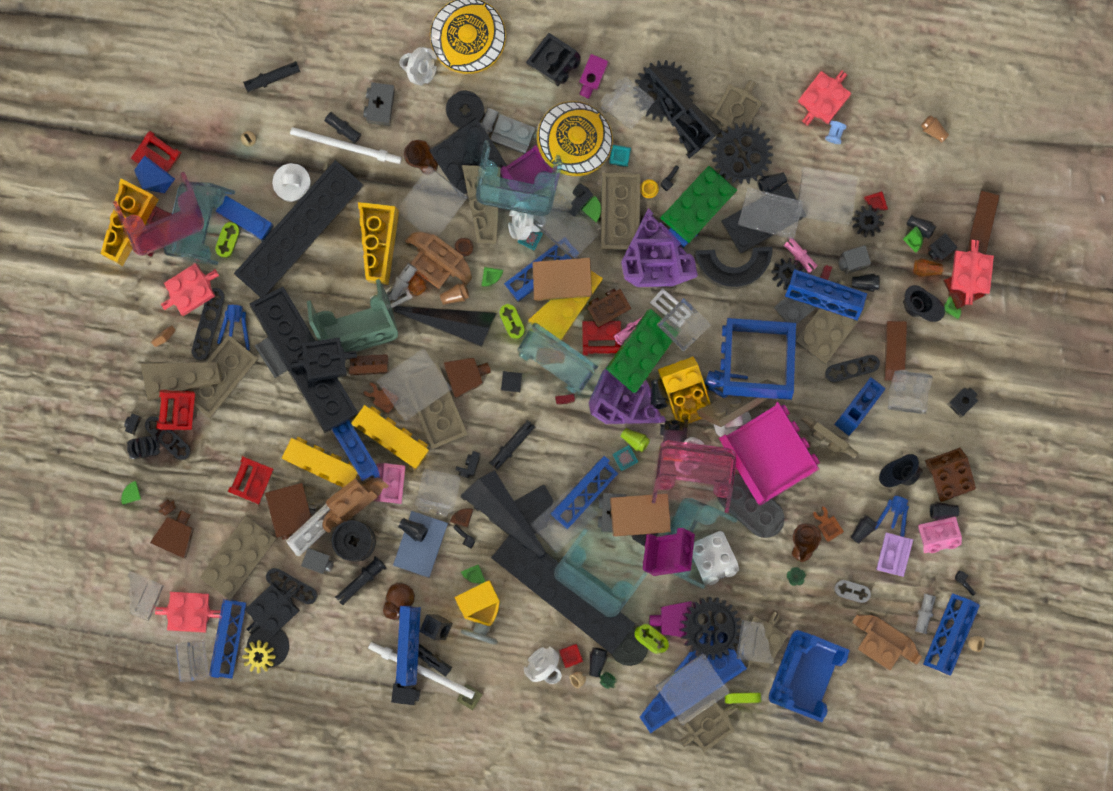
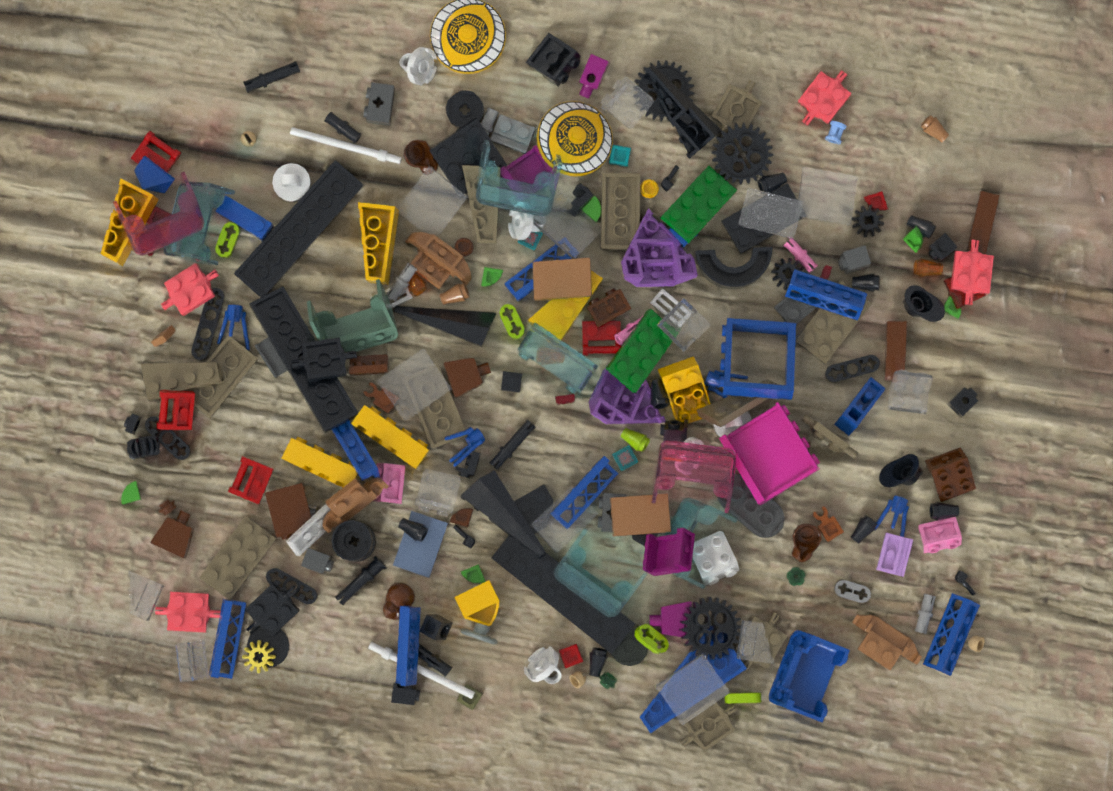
none -> blue plant [445,427,485,467]

